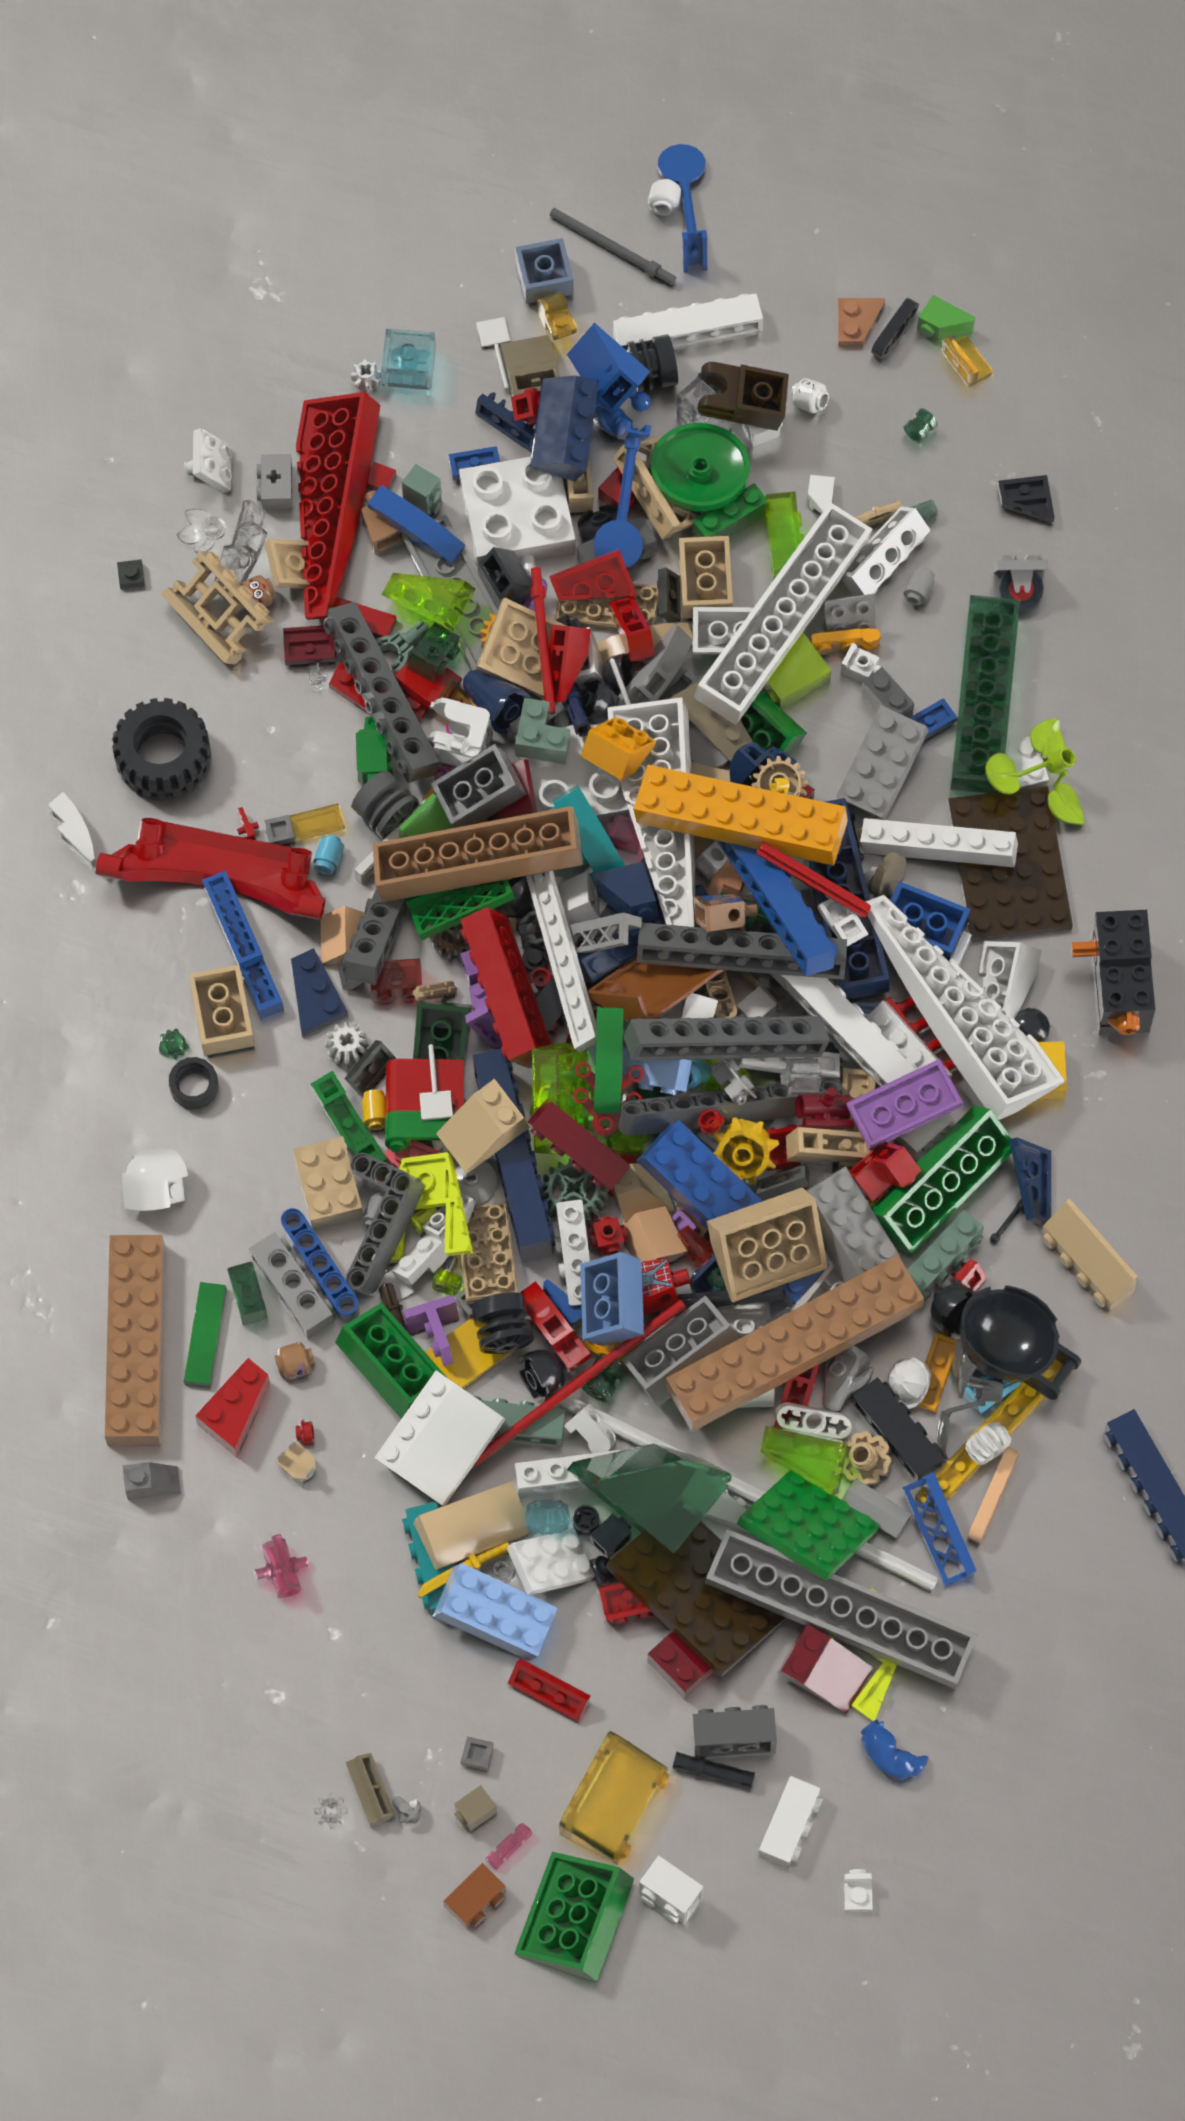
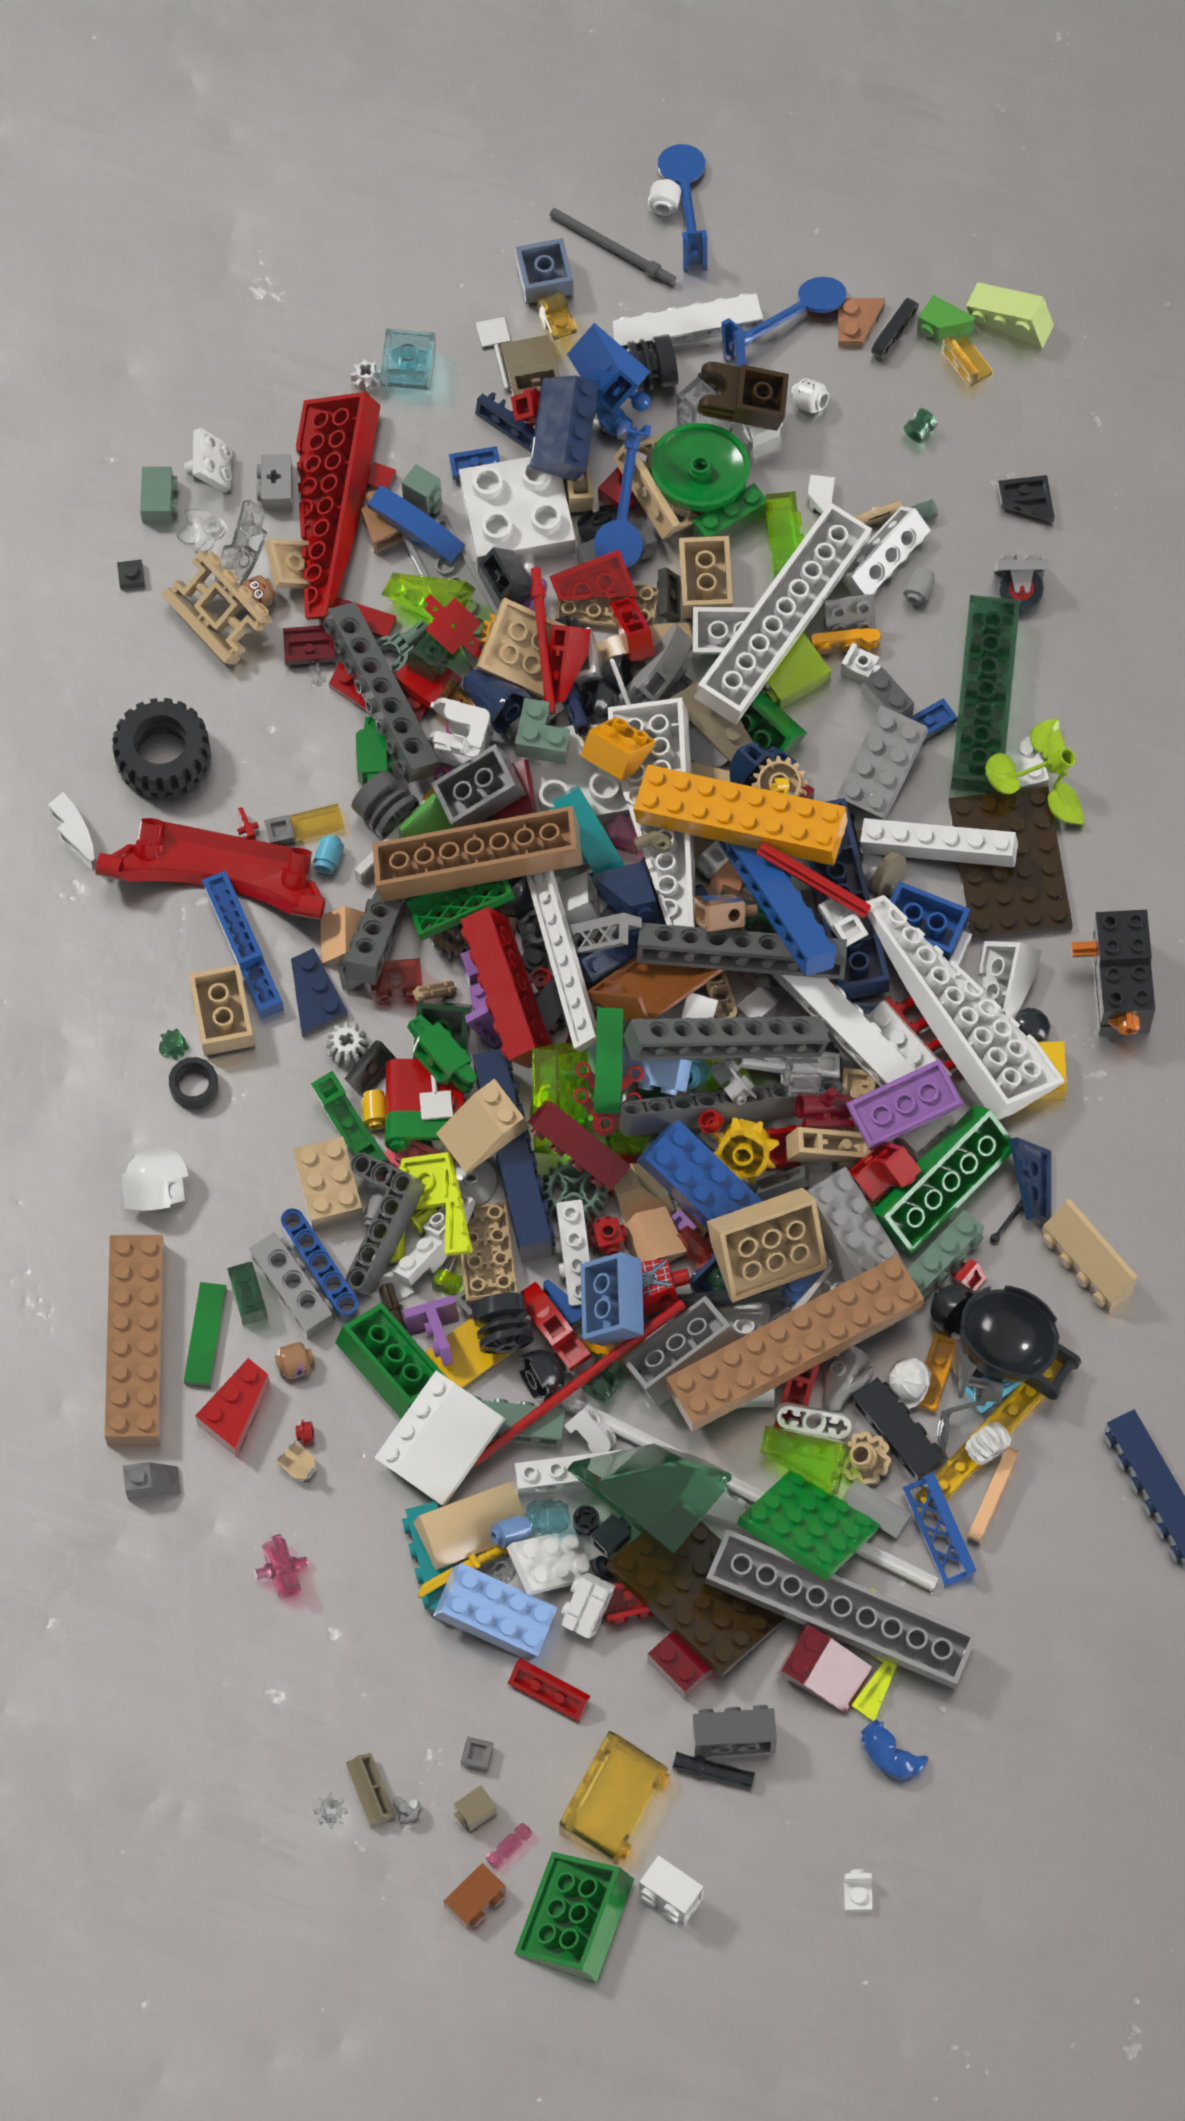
white brick [758,1776,823,1869] -> none
none -> sand green brick [140,467,178,522]
none -> green hinge [407,1015,478,1094]
none -> red piece [424,594,482,658]
none -> medium blue brick [490,1515,532,1549]
none -> white brick [561,1573,615,1638]
none -> dark tan arm [634,831,672,852]
none -> blue piece [721,277,847,367]
none -> yellowish green wedge [966,282,1054,349]

